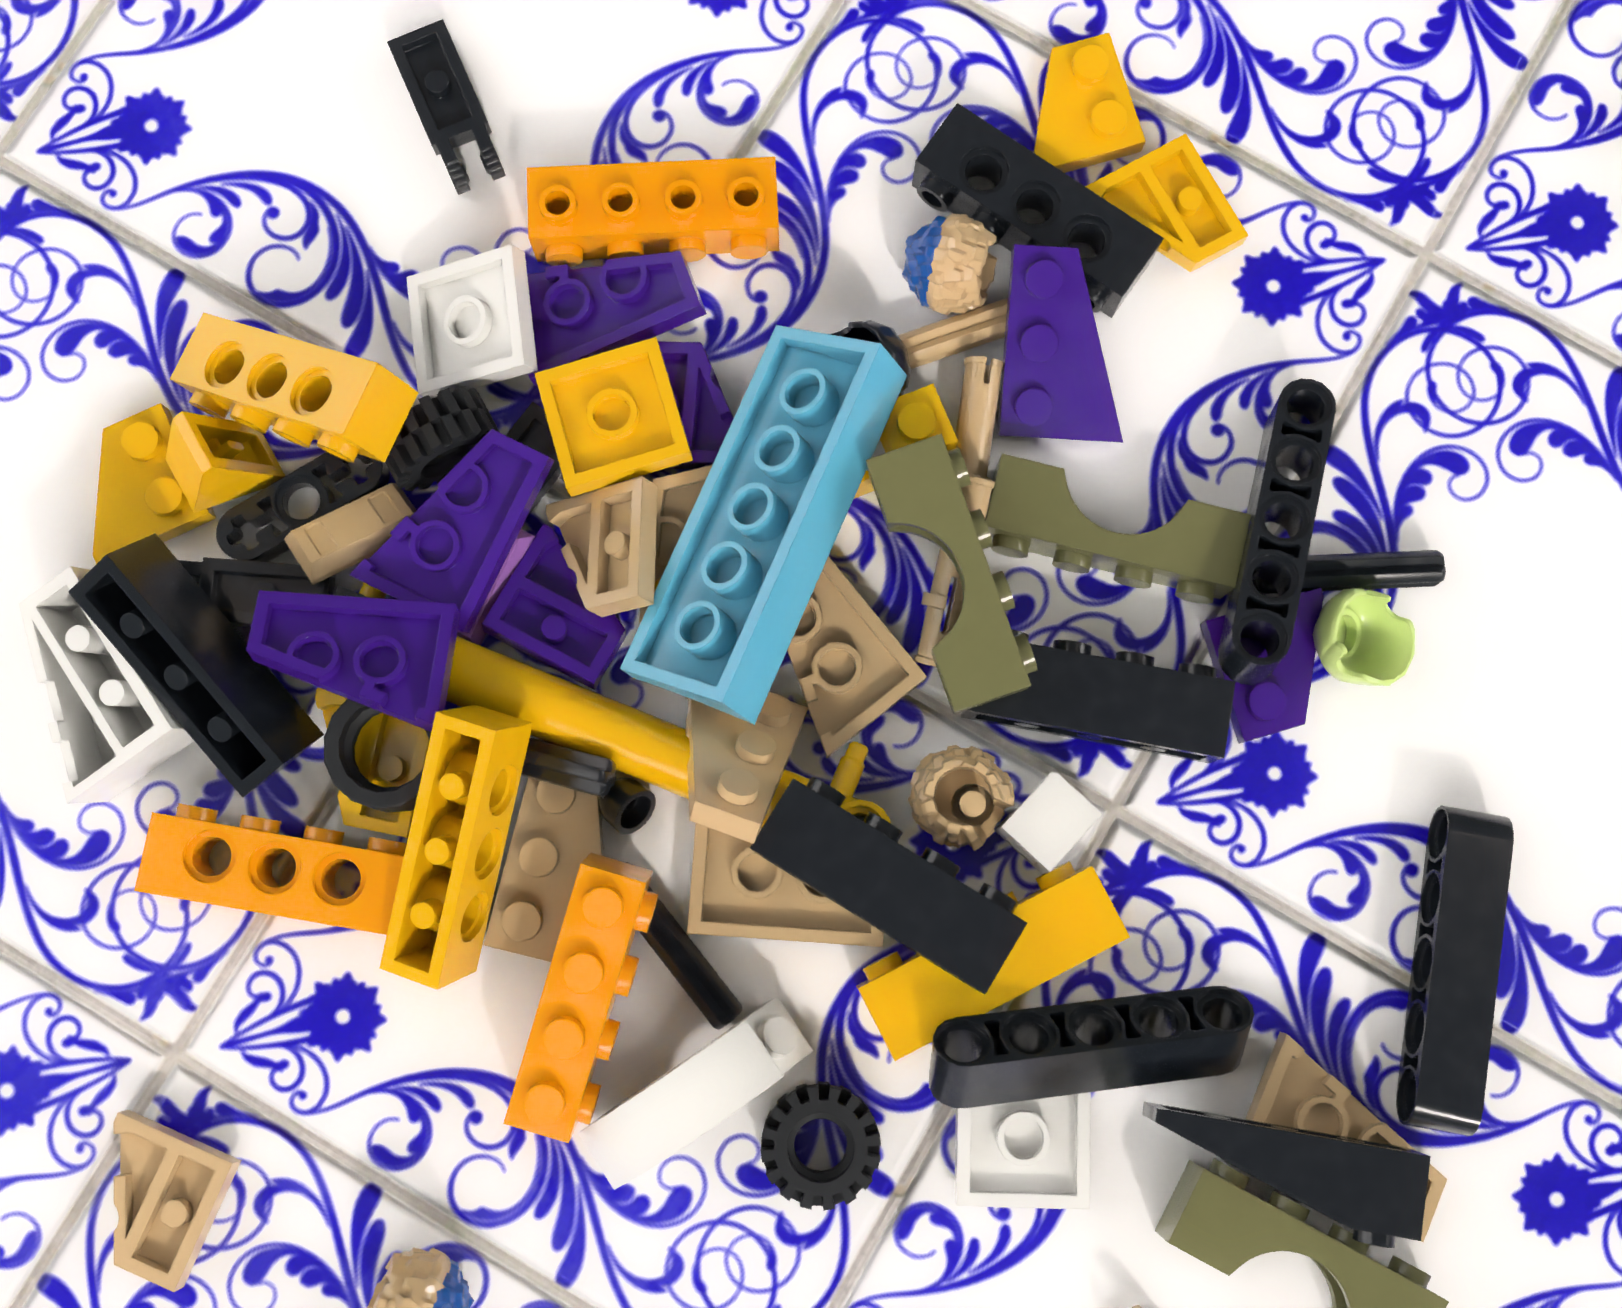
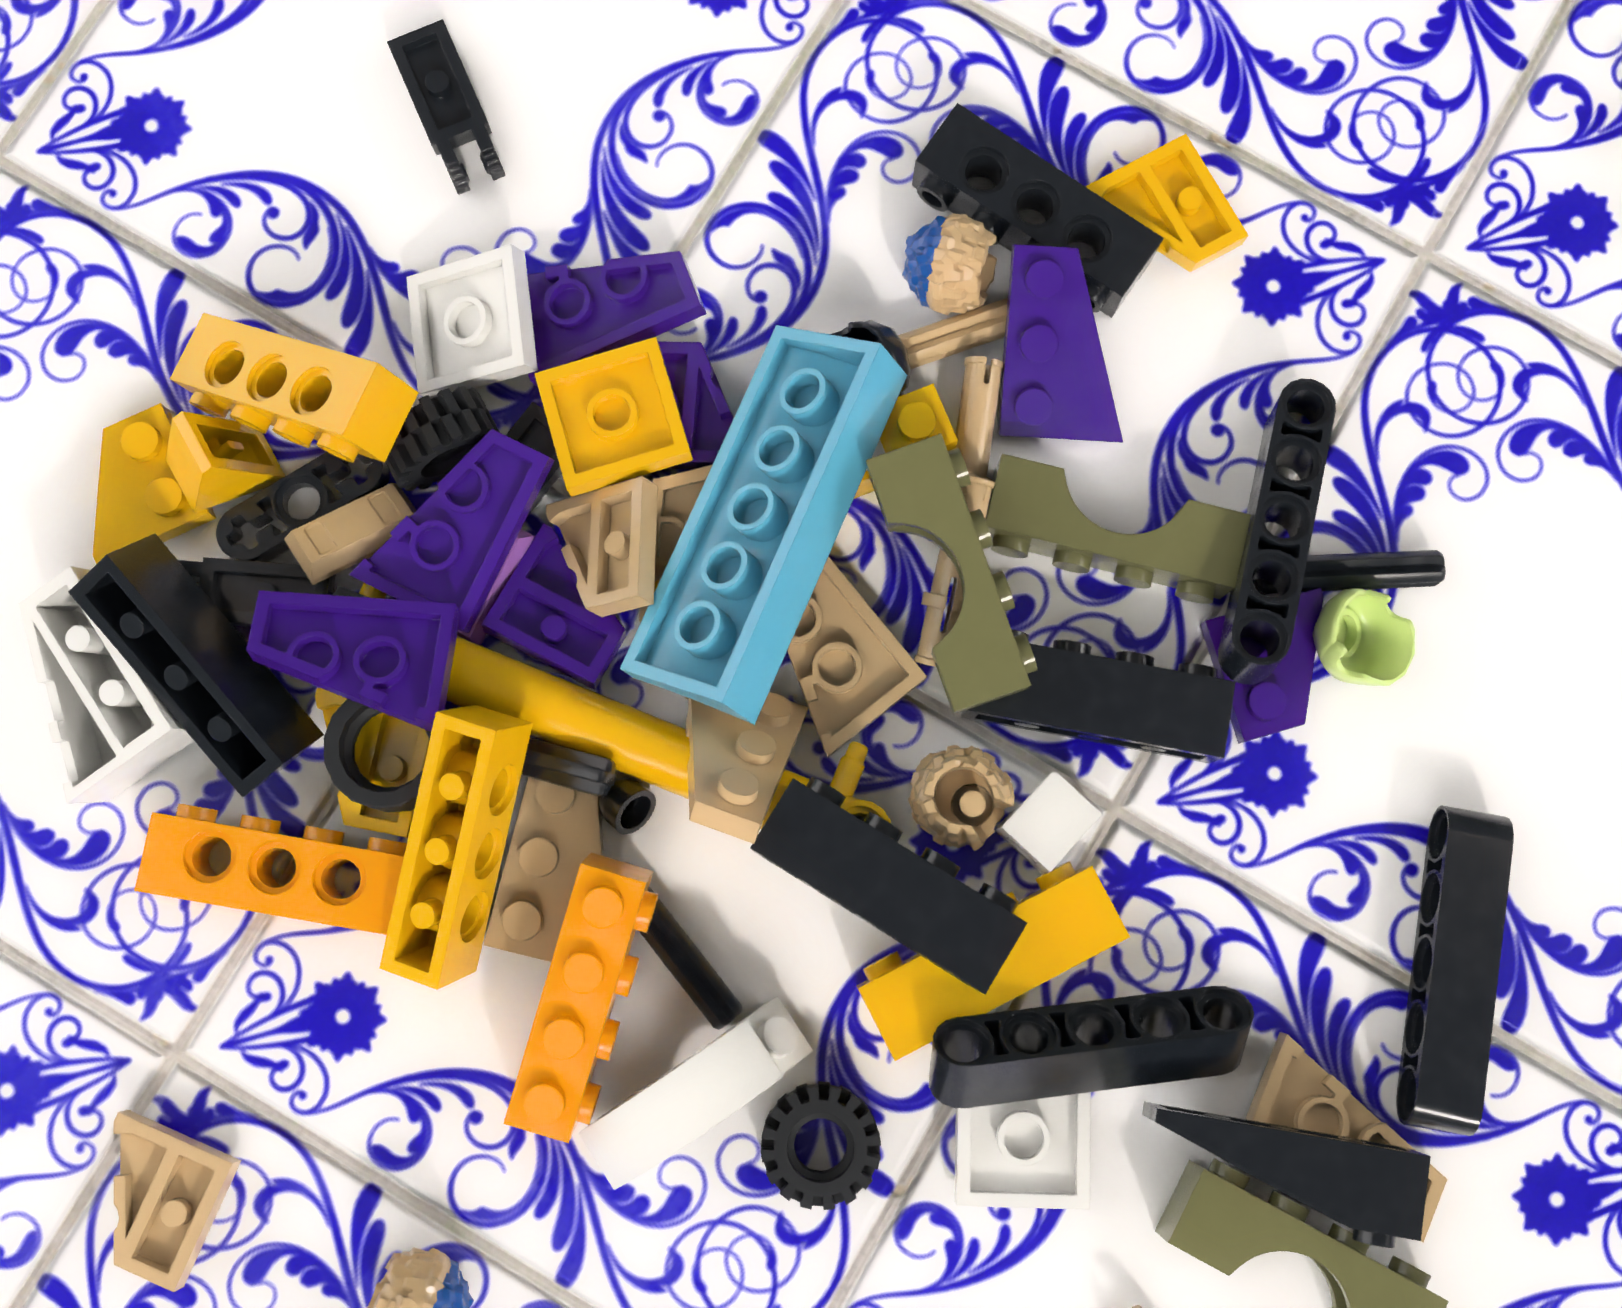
light orange brick [527,157,780,267] -> none
tan wing [687,823,884,947] -> none
yellow wing [1033,33,1146,173] -> none

